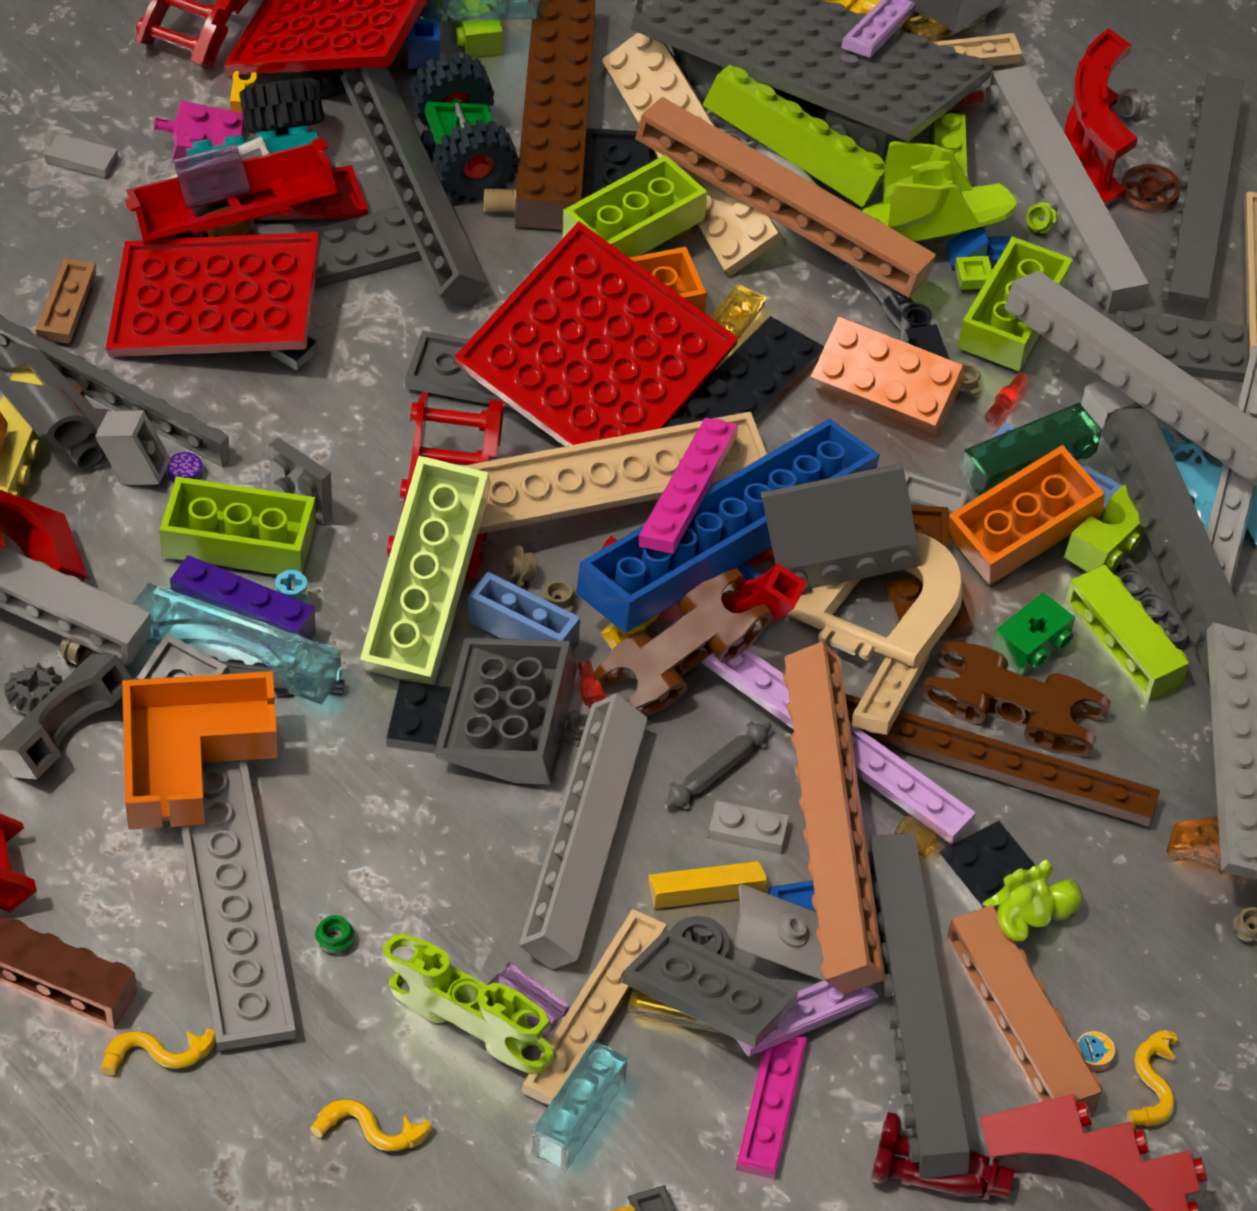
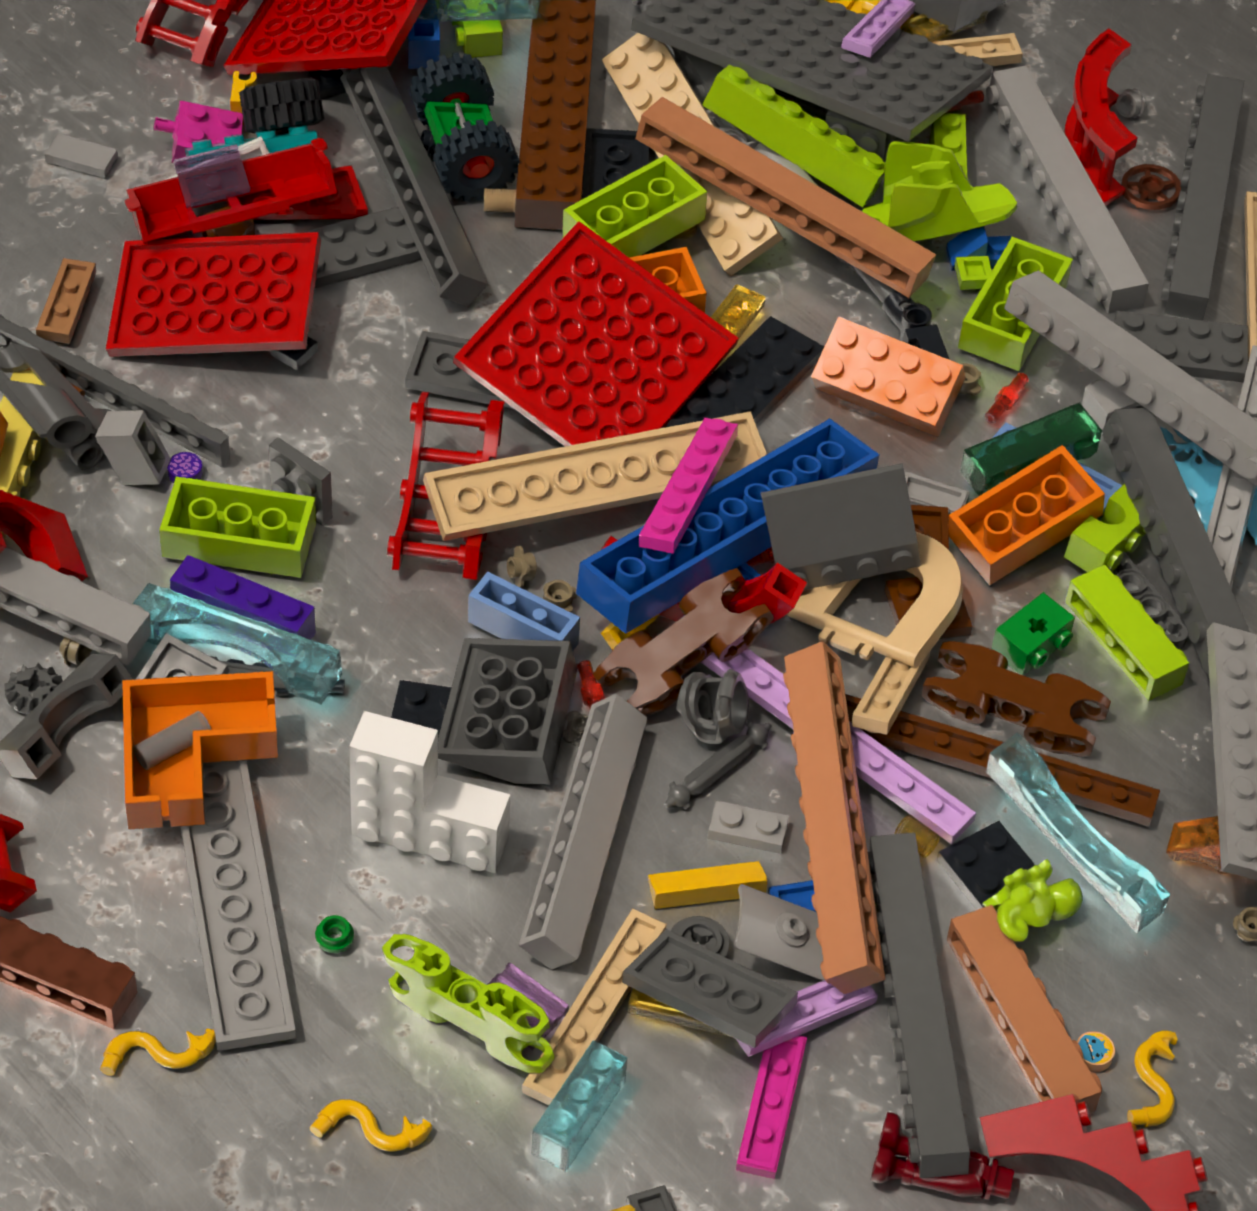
medium azure bush [275,570,308,604] -> none
yellowish green brick [360,456,491,685] -> none
lime plate [1026,202,1057,234] -> none
none -> light grey piece [133,711,211,770]
none -> white brick [349,711,510,873]
none -> dark grey helmet [676,669,749,744]
none -> clear light blue arch [986,732,1170,933]

